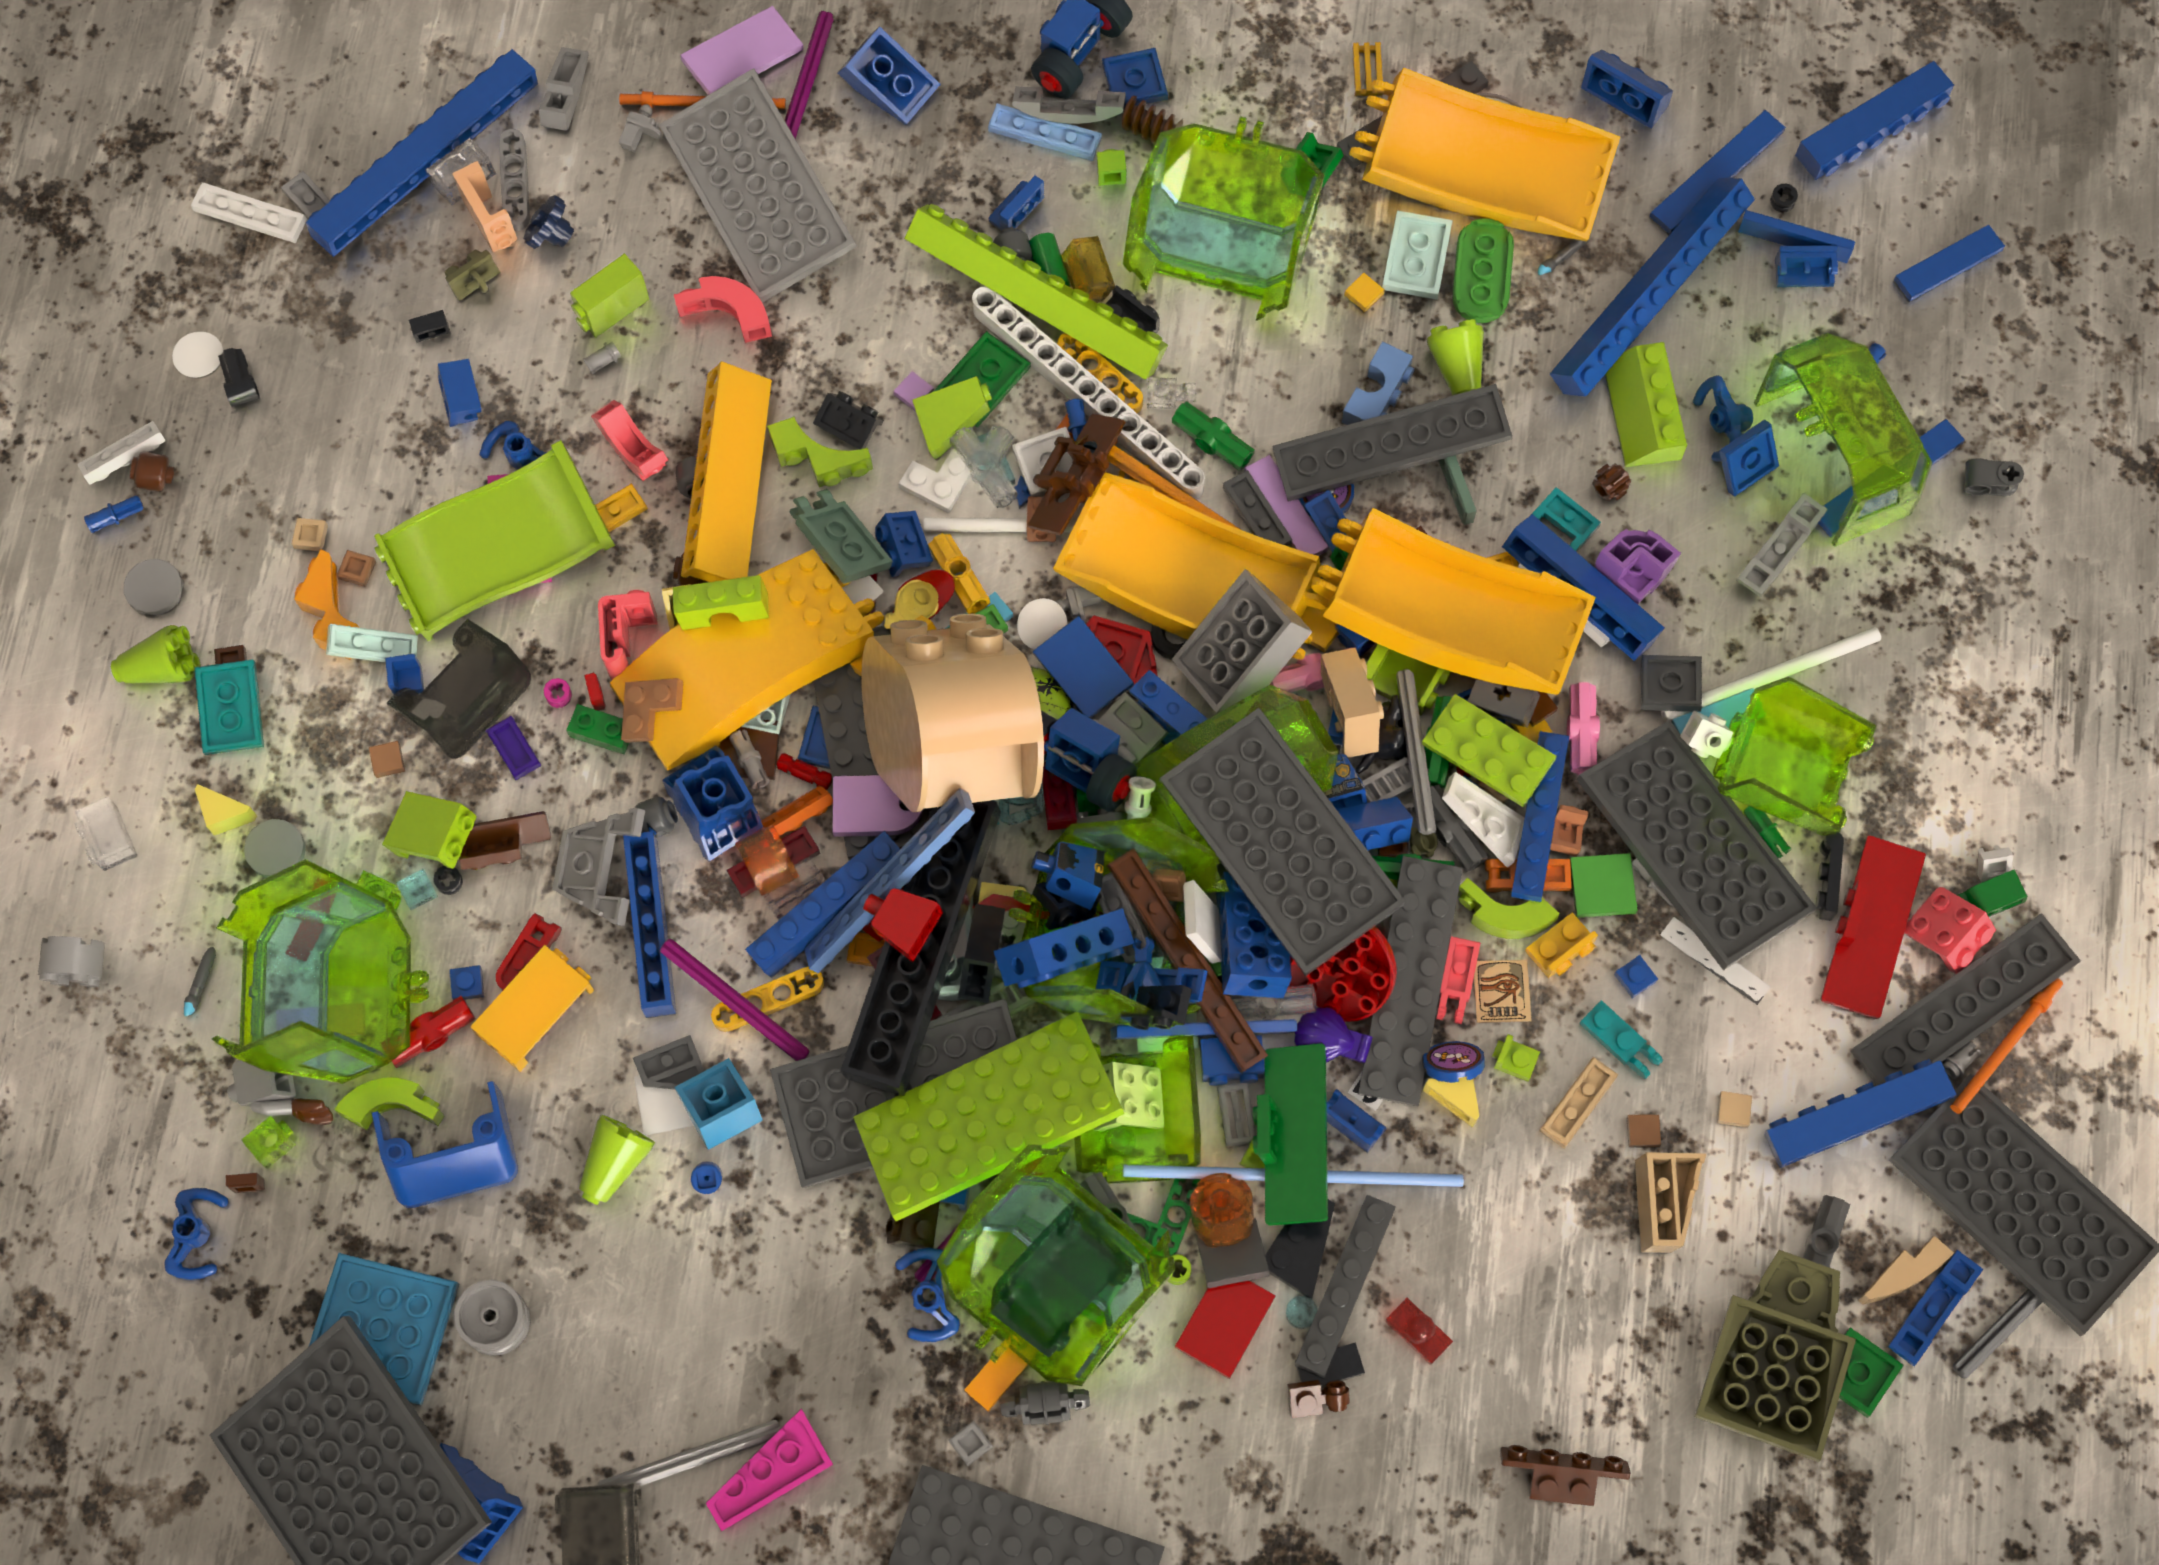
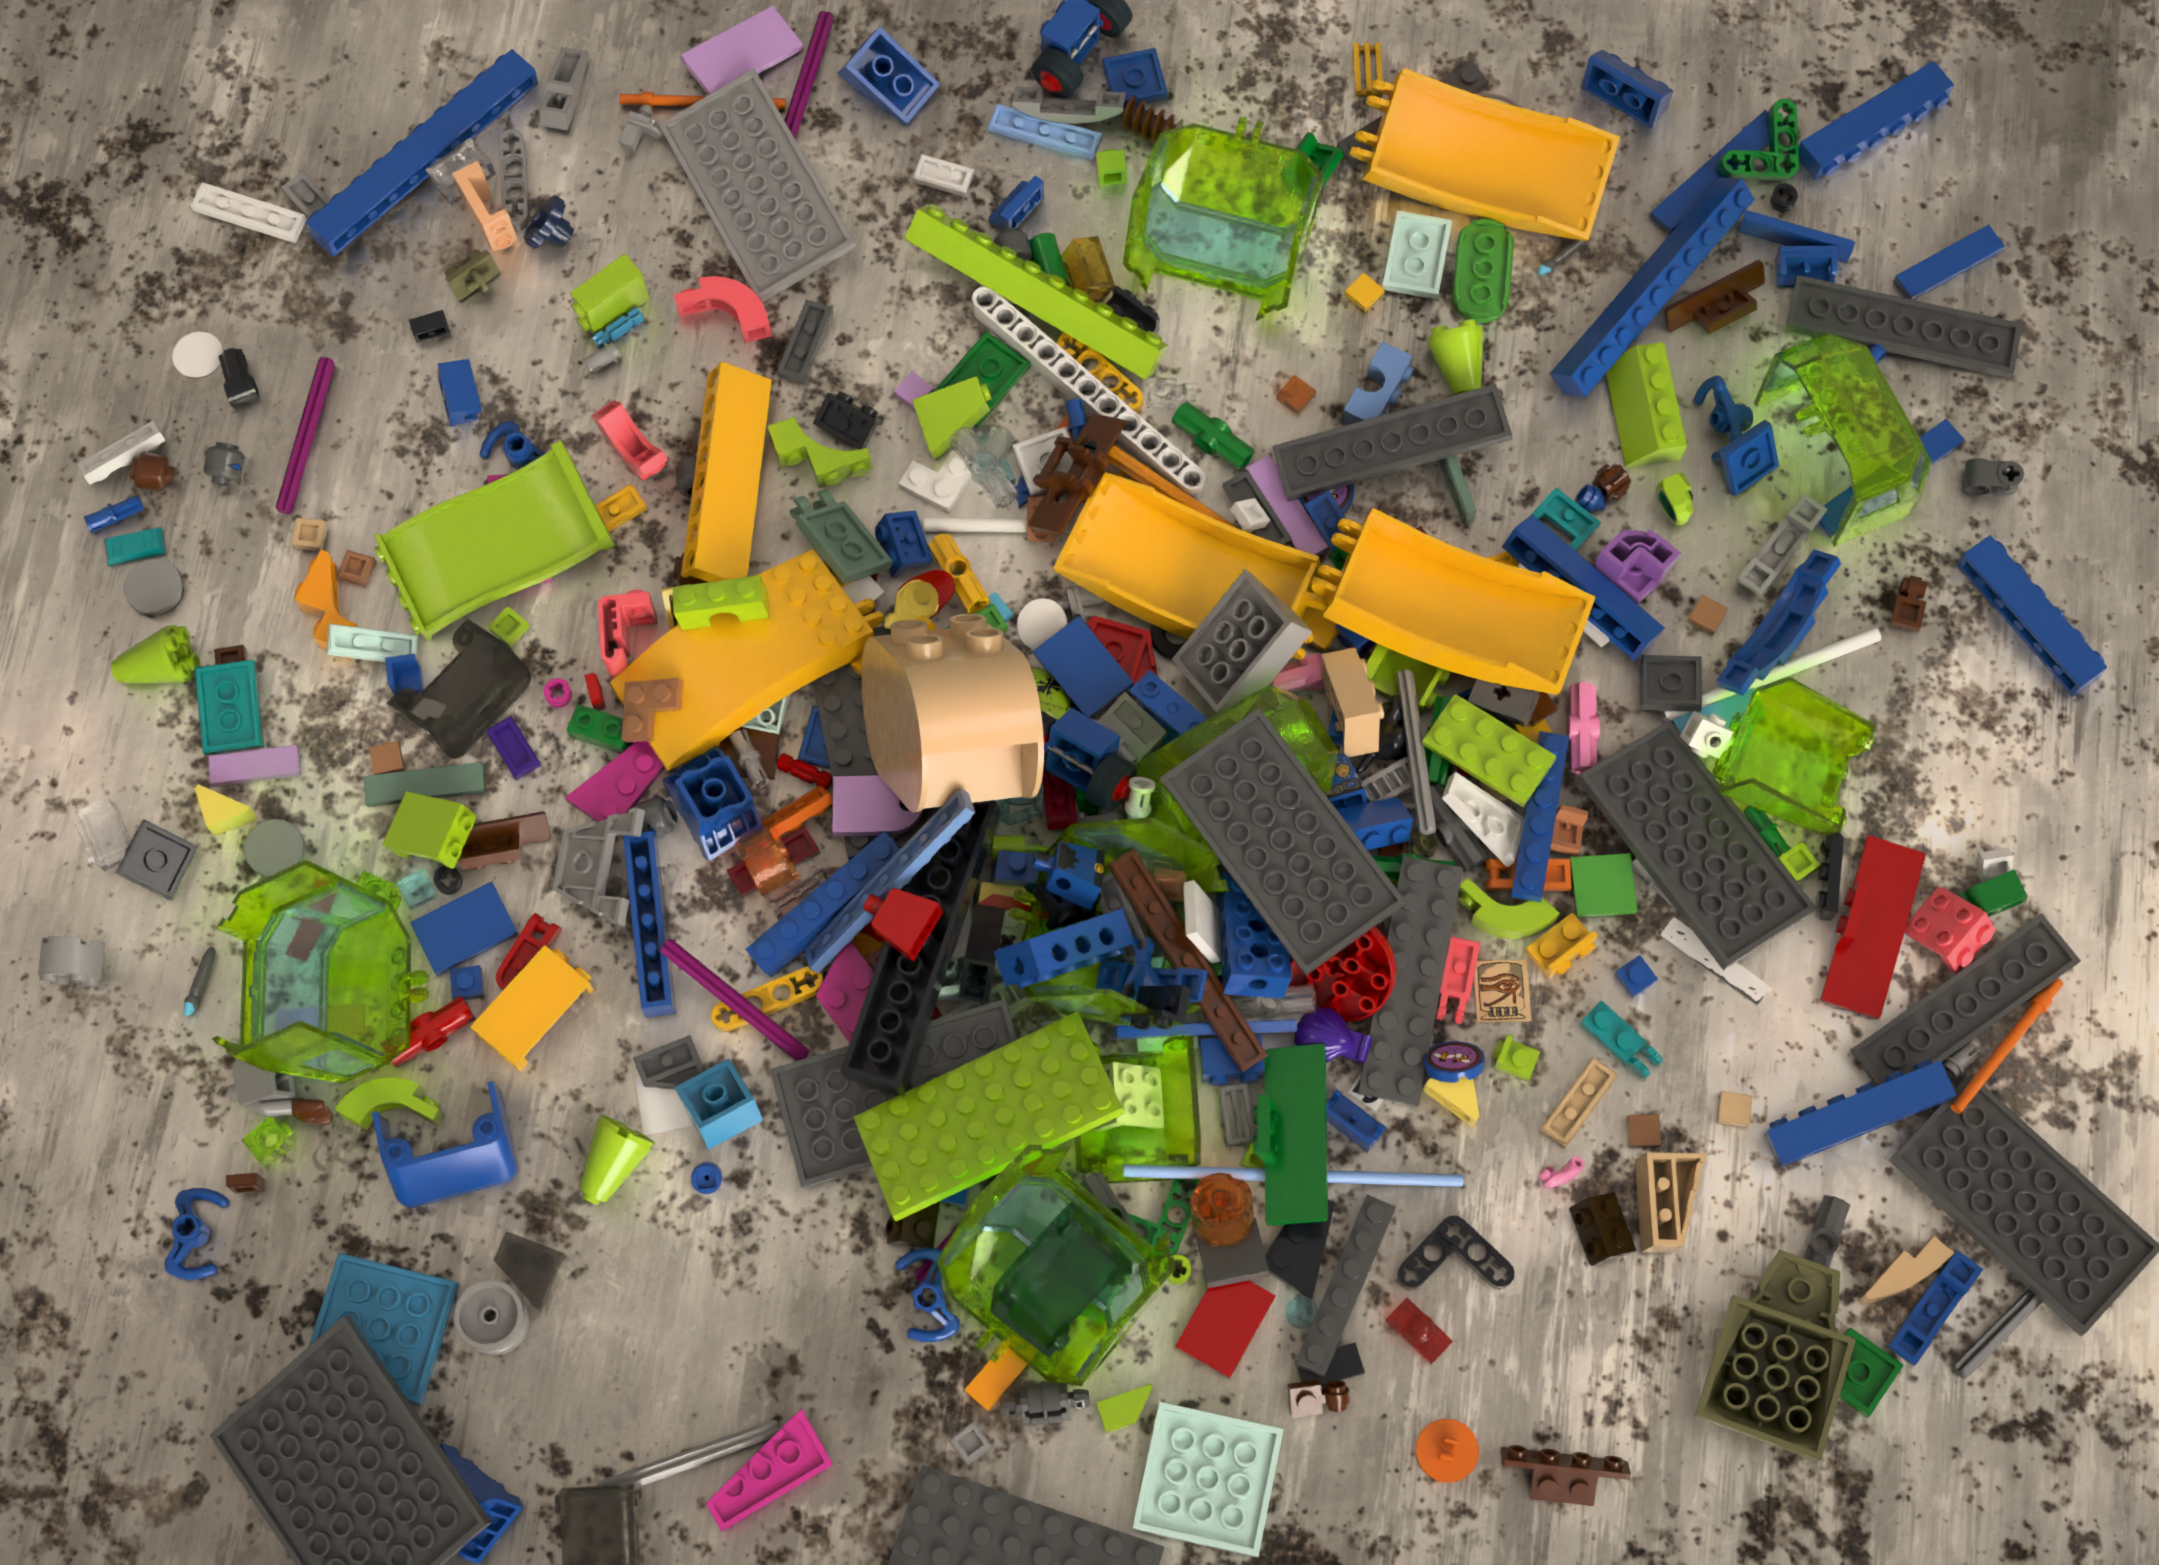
none -> teal tile [104,527,166,566]
none -> tile [115,819,198,900]
none -> dark grey head [203,442,245,486]
none -> lavender tile [208,745,301,787]
none -> magenta axle [275,357,335,514]
none -> sand green tile [364,762,486,807]
none -> blue tile [410,881,519,976]
none -> lime plate [487,606,531,648]
none -> clear smoke wing [494,1231,565,1311]
none -> dark pink wing [565,741,665,822]
none -> dark azure axle [592,307,644,349]
none -> dark grey plate [777,299,833,385]
none -> dark pink wing [816,942,874,1043]
none -> white plate [913,154,975,197]
none -> blue torso [990,850,1047,897]
none -> lime piece [991,833,1048,859]
none -> lime tile [1096,1384,1153,1434]
none -> light aqua plate [1132,1402,1284,1558]
none -> white tile [1230,498,1271,533]
none -> clear orange tile [1276,375,1317,415]
none -> black beam [1397,1215,1515,1290]
none -> orange piece [1416,1419,1479,1483]
none -> bright pink arm [1539,1156,1585,1188]
none -> dark brown bracket [1569,1192,1637,1266]
none -> blue plate [1575,484,1606,512]
none -> lime rock [1656,473,1694,525]
none -> reddish brown bracket [1664,260,1765,334]
none -> medium nougat tile [1687,595,1728,635]
none -> blue piece [1716,549,1841,696]
none -> green beam [1717,98,1799,181]
none -> lime plate [1778,842,1821,883]
none -> dark grey plate [1785,275,2022,378]
none -> reddish brown plate [1889,575,1927,632]
none -> blue brick [1957,535,2108,697]

